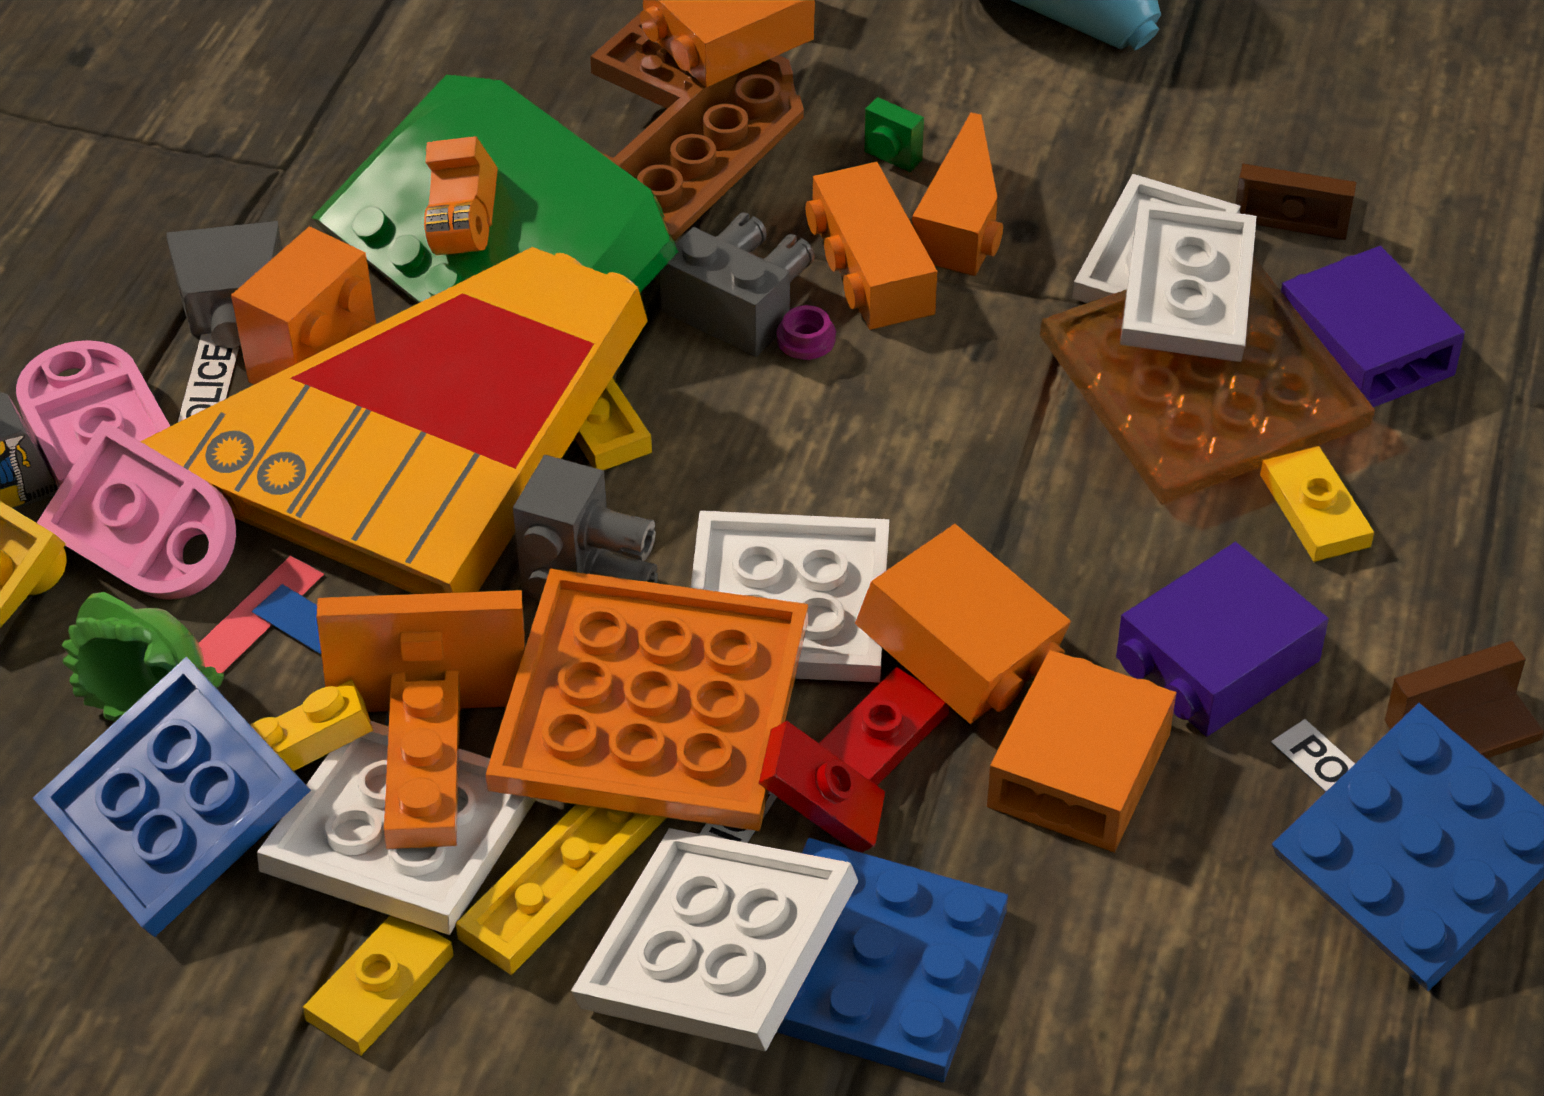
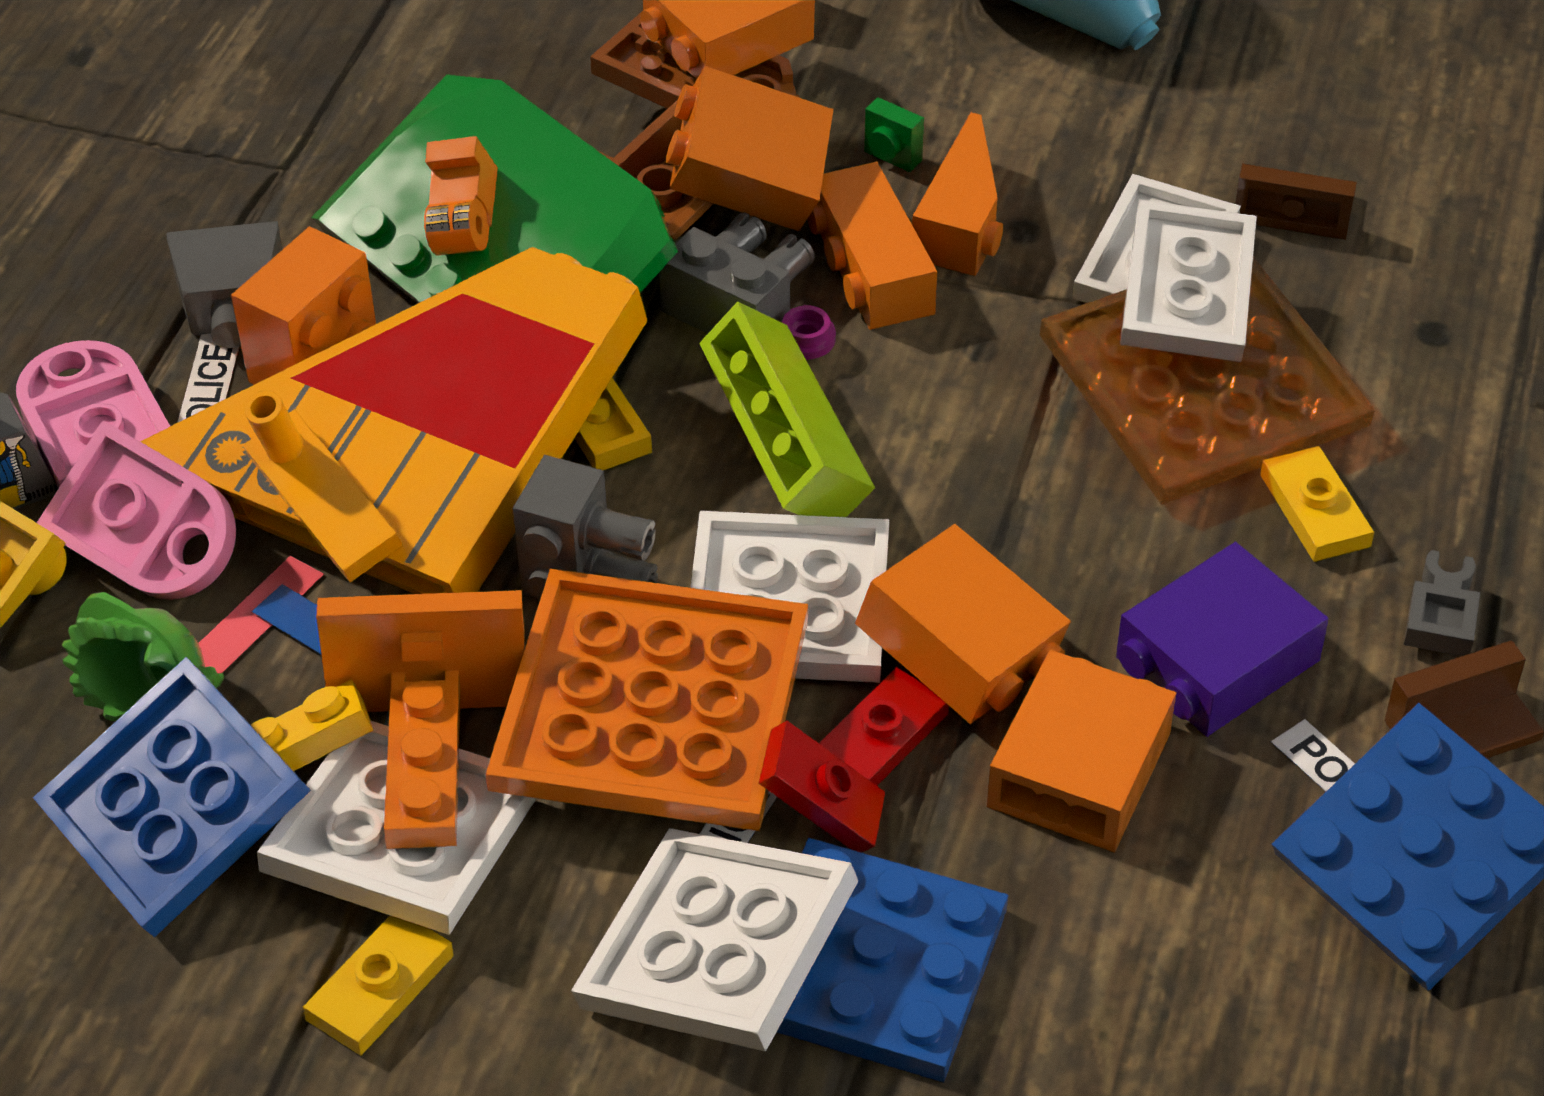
yellow plate [456,804,667,975] -> none
dark purple brick [1275,246,1465,414] -> none
none -> light orange piece [243,390,403,583]
none -> orange brick [666,66,833,231]
none -> lime brick [699,301,875,517]
none -> dark grey plate [1404,550,1480,656]

